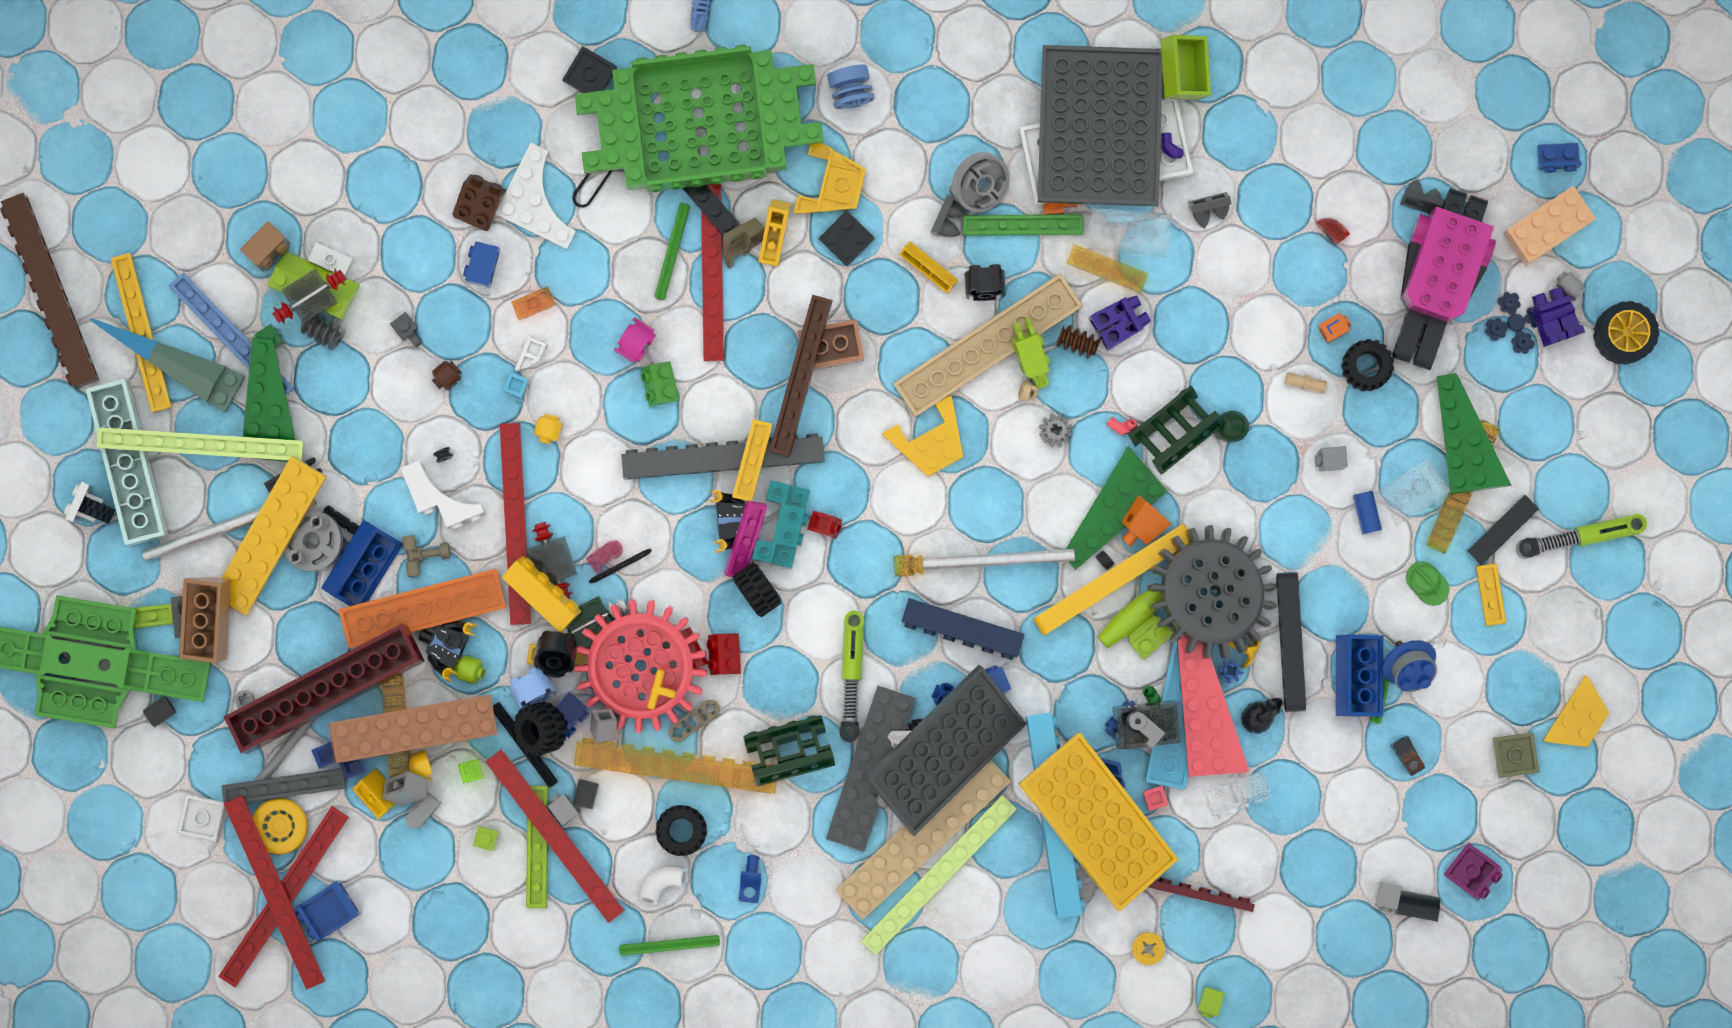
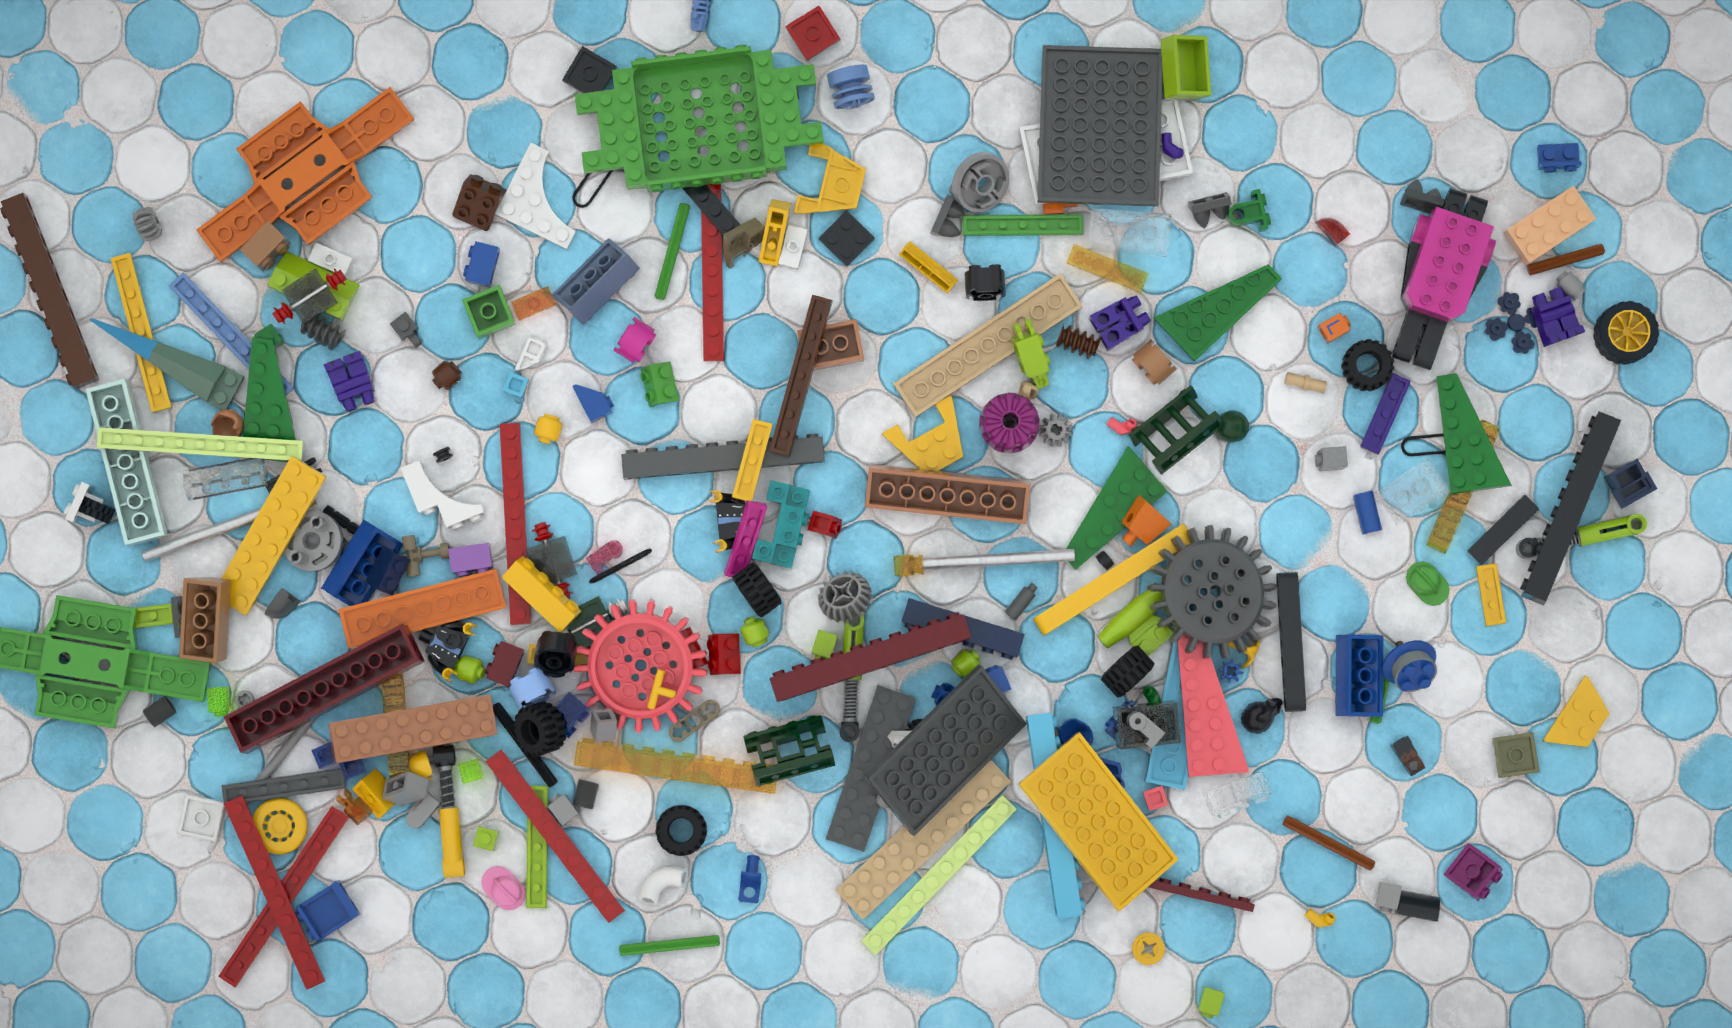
none -> light grey gear [133,207,162,242]
none -> clear brick [183,458,268,501]
none -> orange piece [196,87,415,262]
none -> clear neon green brick [207,687,232,717]
none -> nougat hair [211,409,244,437]
none -> dark grey brick [265,588,300,619]
none -> dark purple hips [323,350,375,412]
none -> clear orange plate [336,789,373,826]
none -> dark blue brick [365,546,410,595]
none -> piece [433,745,465,878]
none -> medium lavender brick [448,543,493,577]
none -> bright green brick [462,285,516,339]
none -> bright pink piece [481,866,526,910]
none -> dark red brick [485,641,525,687]
none -> sand blue slope [552,238,640,325]
none -> blue slope [572,384,614,424]
none -> lime head [740,616,770,647]
none -> dark red brick [769,612,971,702]
none -> white plate [778,225,808,269]
none -> red plate [785,6,841,61]
none -> lime brick [811,630,838,660]
none -> light grey gear [818,570,872,623]
none -> nougat brick [865,464,1030,524]
none -> lime head [951,649,981,679]
none -> magenta wheel [979,392,1040,454]
none -> dark grey cylinder [1005,583,1038,621]
none -> blue hair [1058,718,1094,746]
none -> black tyre [1101,645,1155,698]
none -> medium nougat brick [1132,339,1177,385]
none -> green wing [1153,264,1282,362]
none -> green pin [1227,189,1271,232]
none -> dark orange axle [1283,816,1375,870]
none -> yellow arm [1304,908,1336,928]
none -> dark purple tile [1360,373,1411,455]
none -> black piece [1401,433,1446,456]
none -> black brick [1520,411,1621,606]
none -> dark orange axle [1527,244,1605,275]
none -> dark blue plate [1604,458,1657,509]

